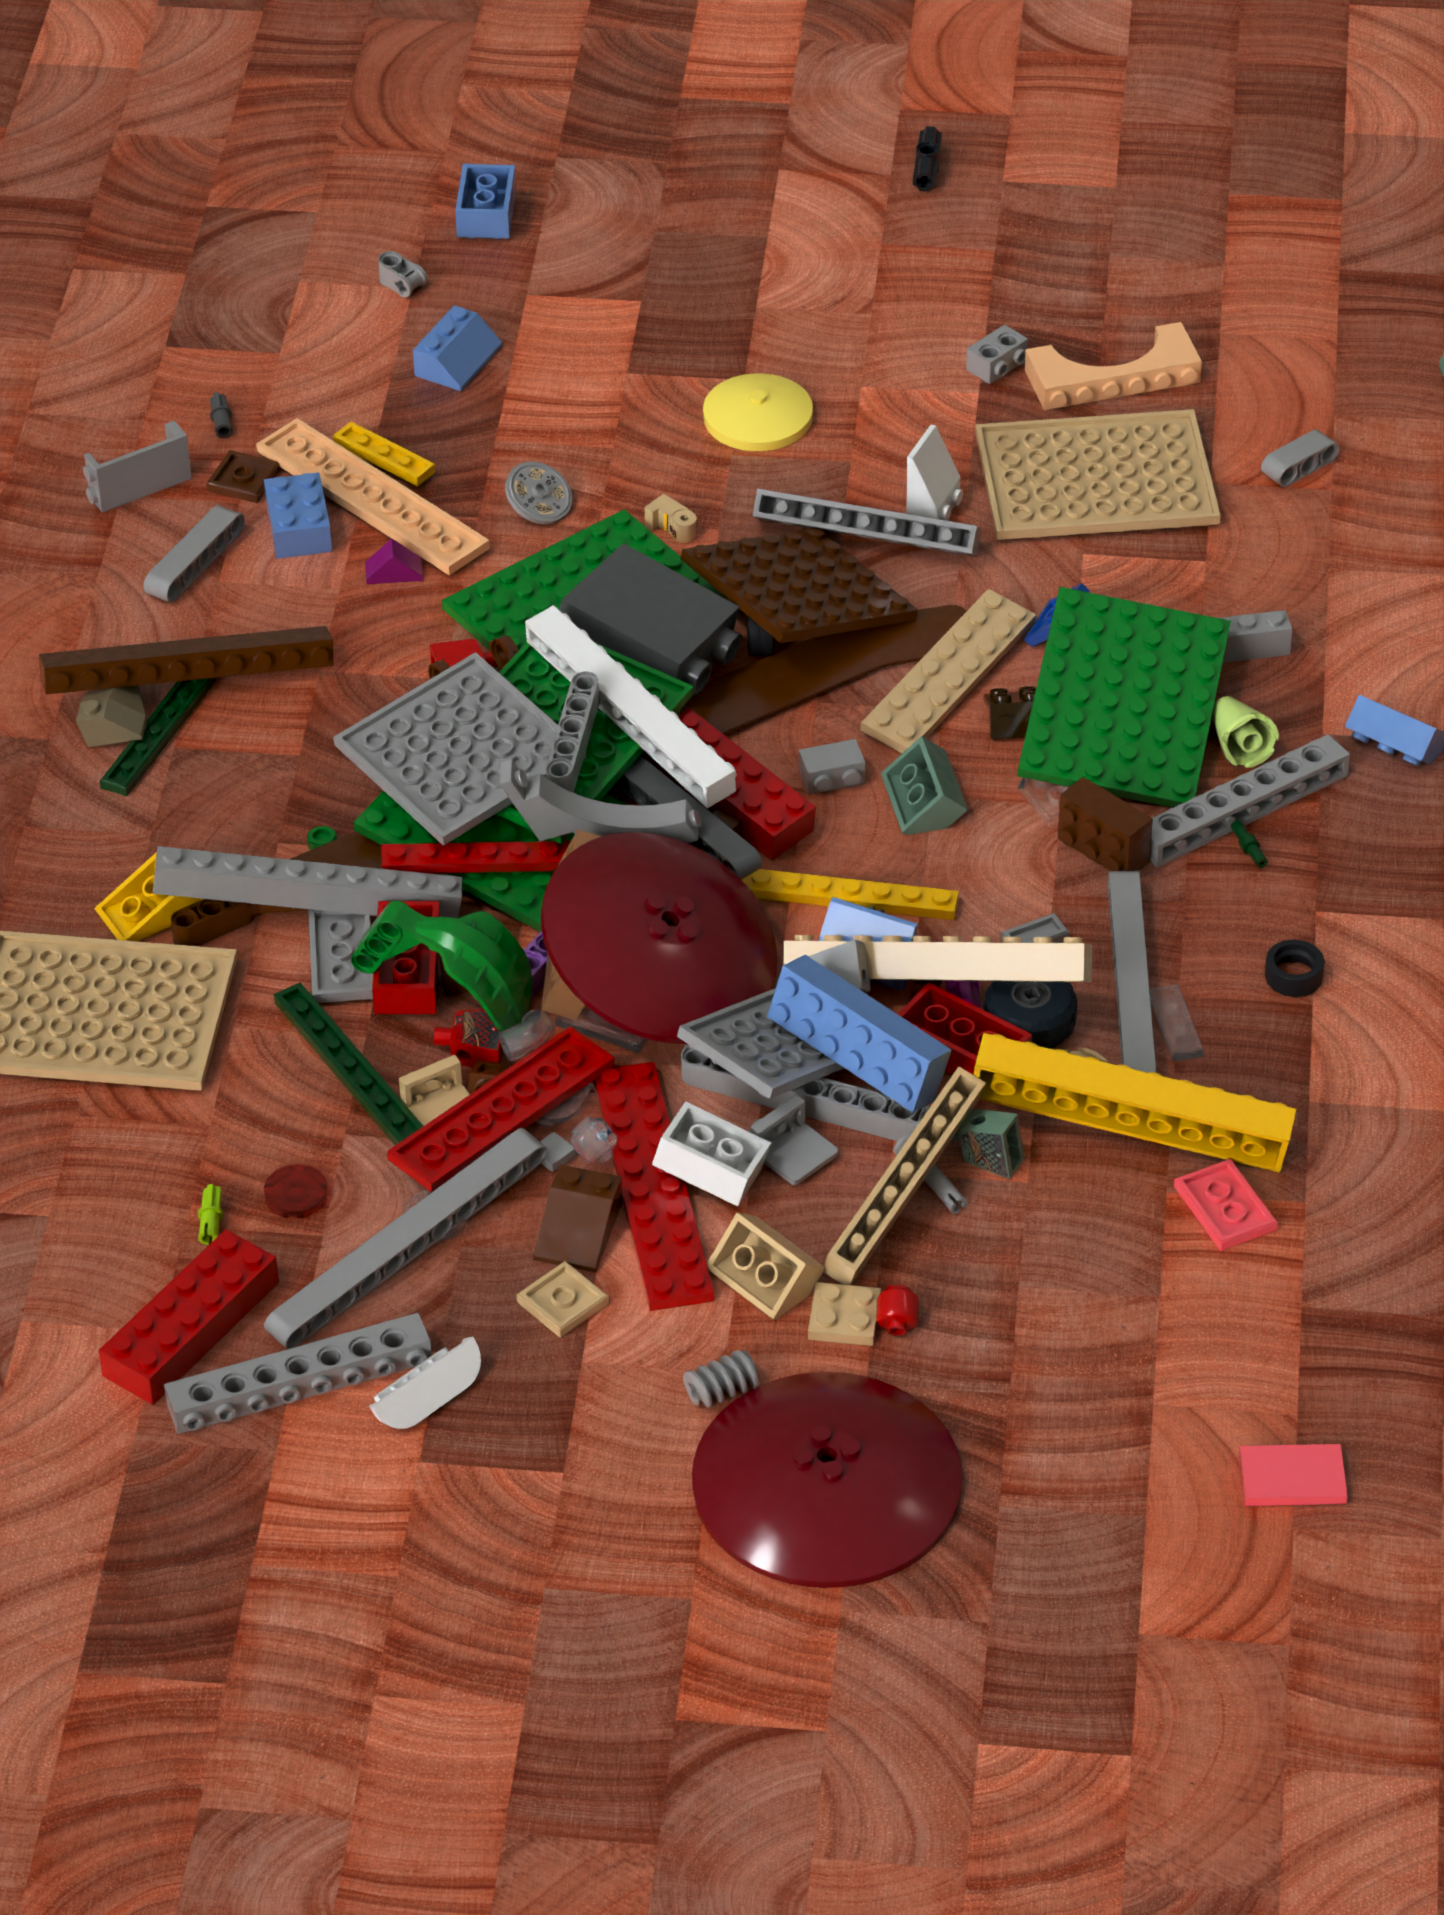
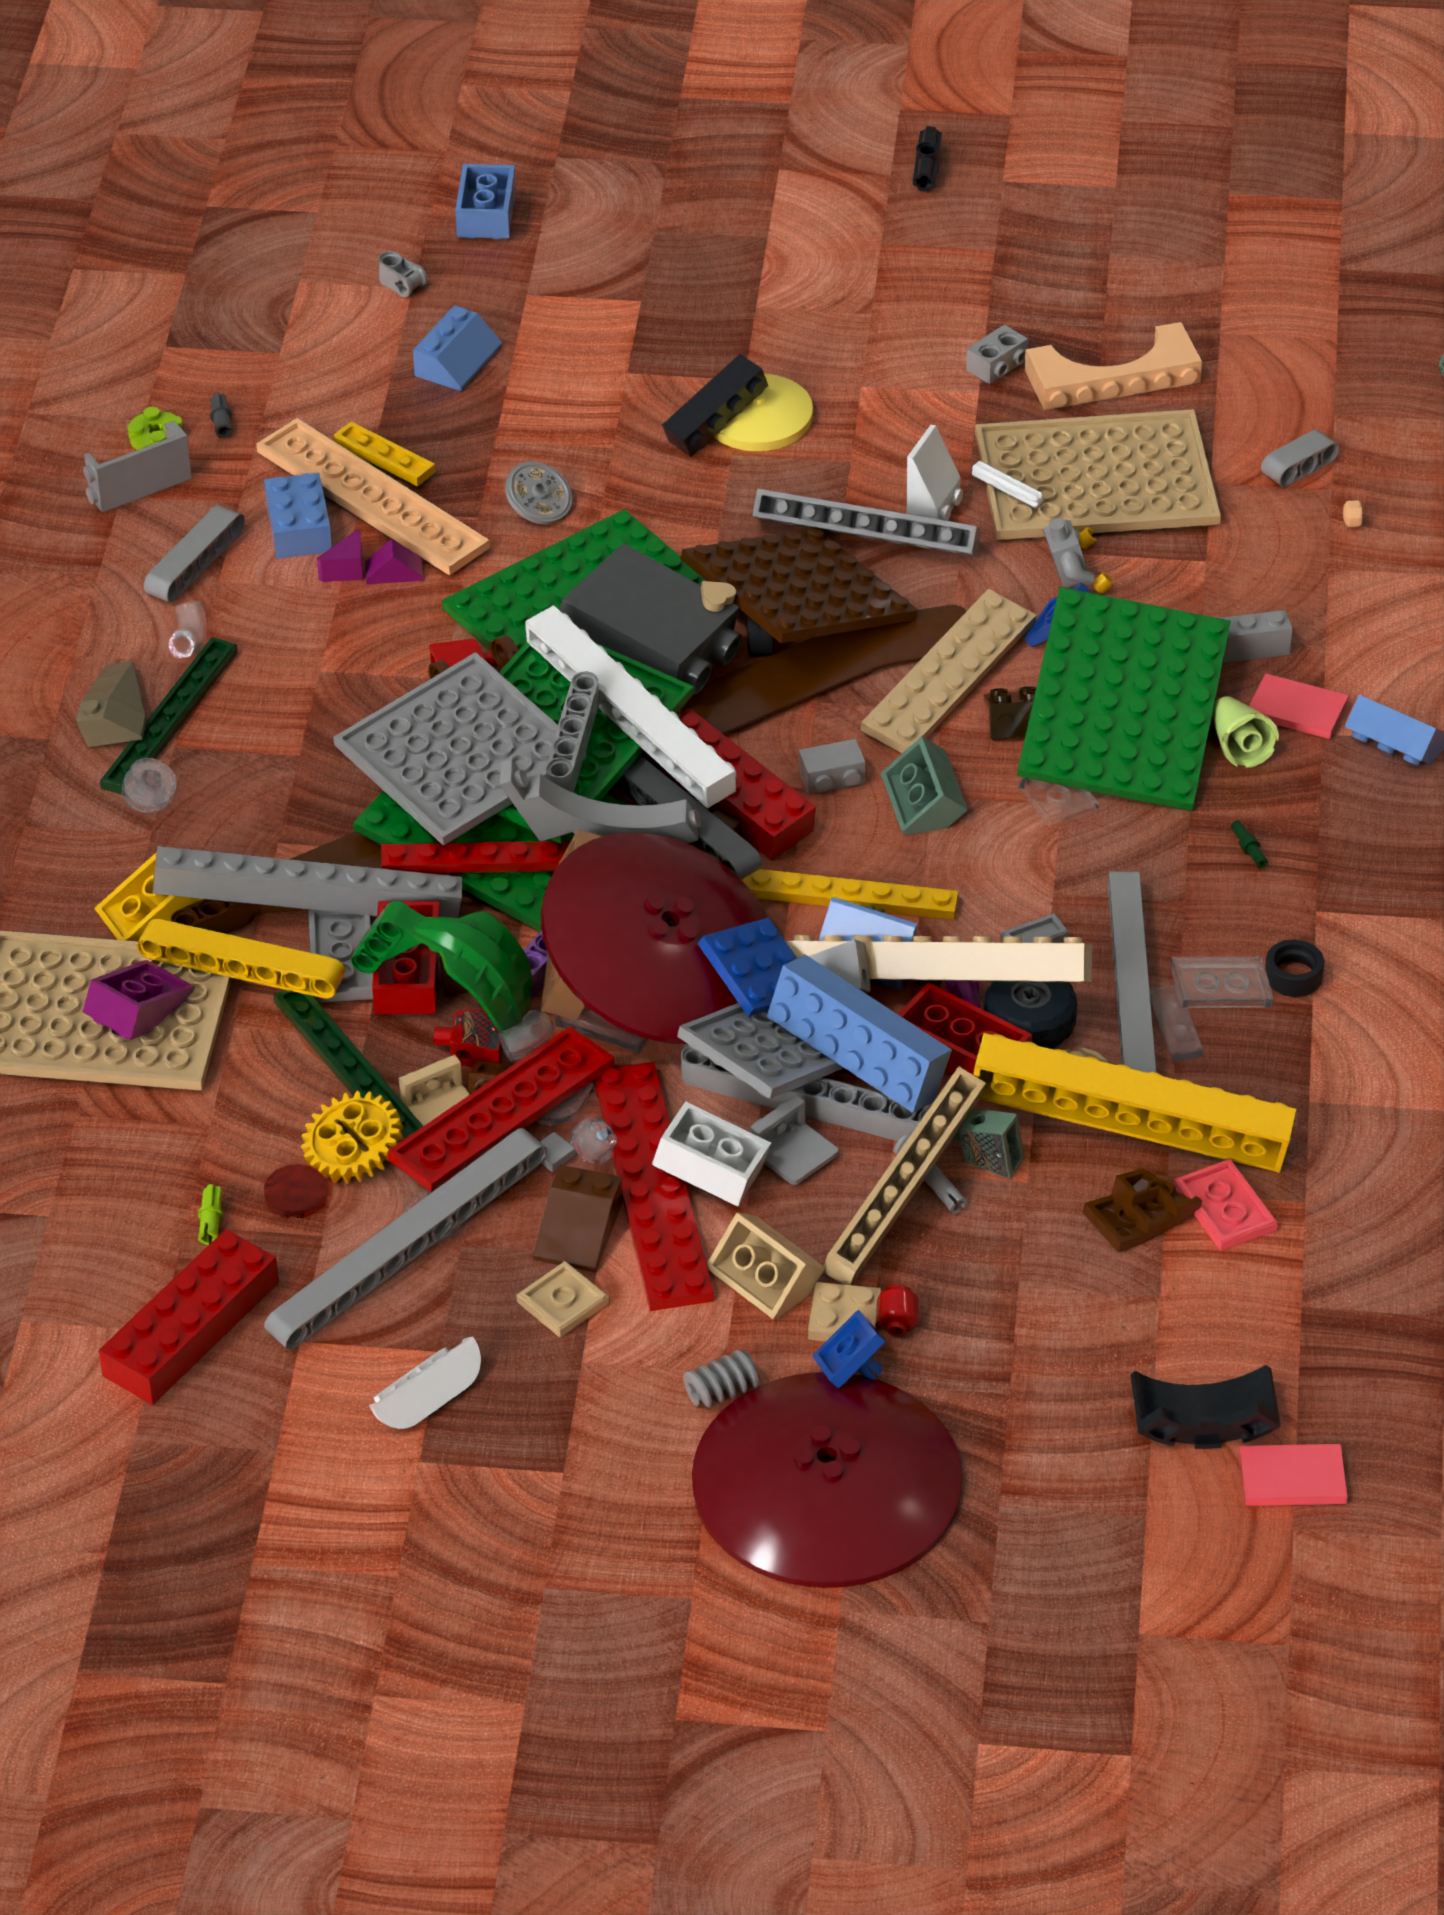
reddish brown brick [39,626,334,695] -> none
light grey brick [164,1313,432,1434] -> none
reddish brown tile [206,450,281,503] -> none
green tile [307,826,337,850] -> none
tan leg [645,493,697,543] -> none
reddish brown brick [1058,777,1153,871] -> none
light grey brick [1150,734,1350,868] -> none
none -> magenta slope [82,959,195,1040]
none -> clear piece [121,758,177,813]
none -> lime plate [127,407,183,450]
none -> yellow beam [137,919,346,999]
none -> clear cylinder [169,601,207,659]
none -> yellow gear [301,1091,404,1184]
none -> magenta slope [317,530,363,582]
none -> black brick [662,354,769,457]
none -> blue plate [697,917,797,1017]
none -> tan tile [700,581,736,612]
none -> blue tile [812,1309,885,1389]
none -> white axle [972,461,1044,508]
none -> light grey torso [1043,518,1114,594]
none -> reddish brown slope [1083,1168,1202,1252]
none -> black panel [1130,1365,1281,1449]
none -> clear tile [1170,957,1274,1008]
none -> coral tile [1249,673,1349,739]
none -> light nougat tile [1343,500,1363,528]

